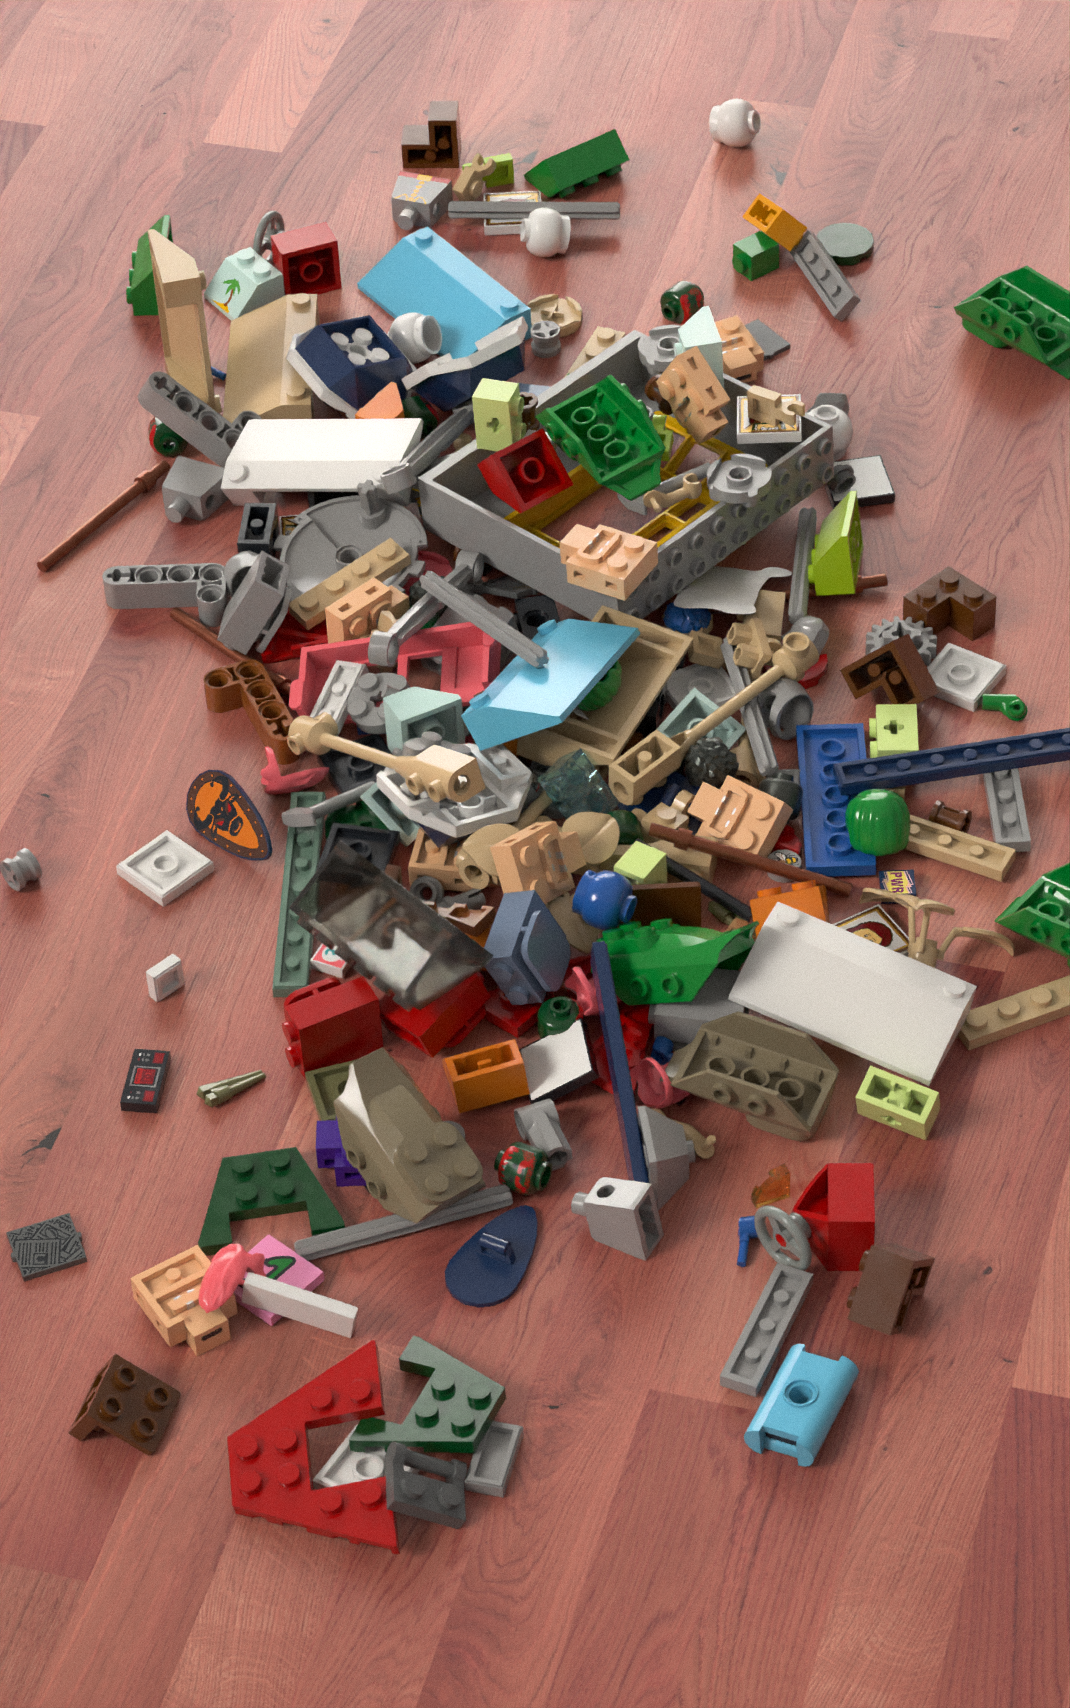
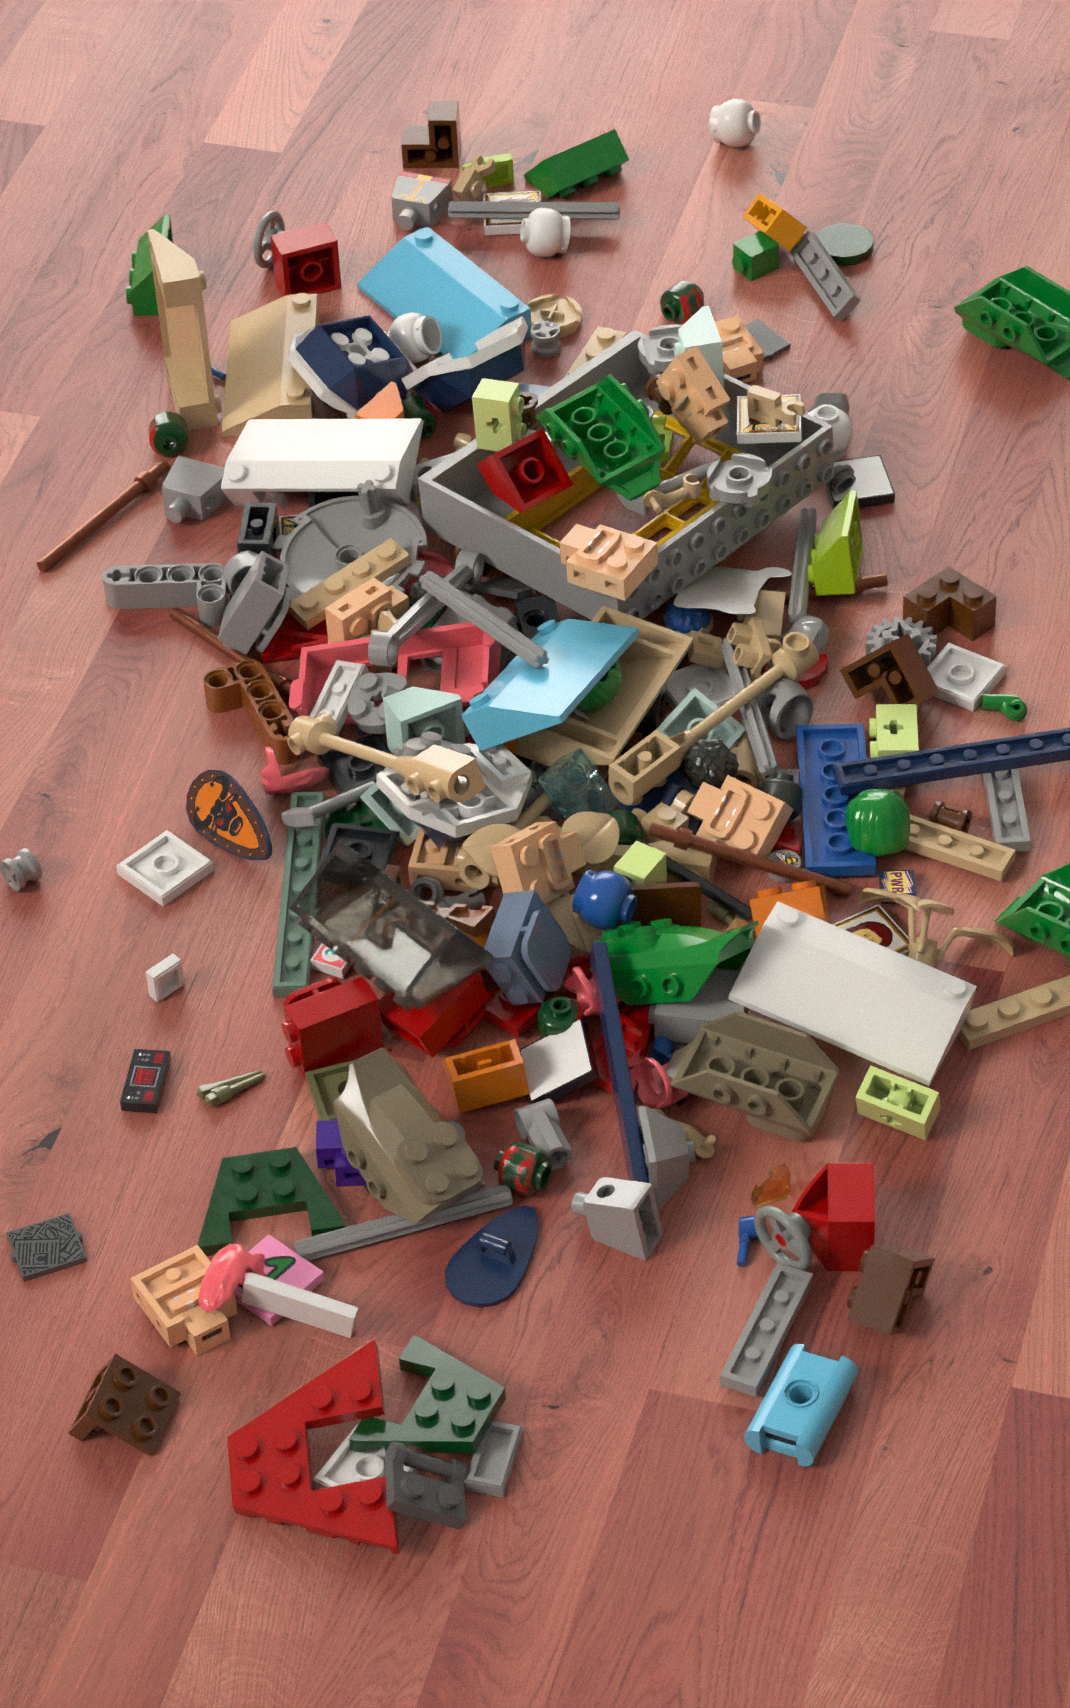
light grey beam [138,371,262,468] -> none
light aqua slope [204,247,285,321] -> none
light grey piece [380,399,475,494] -> none

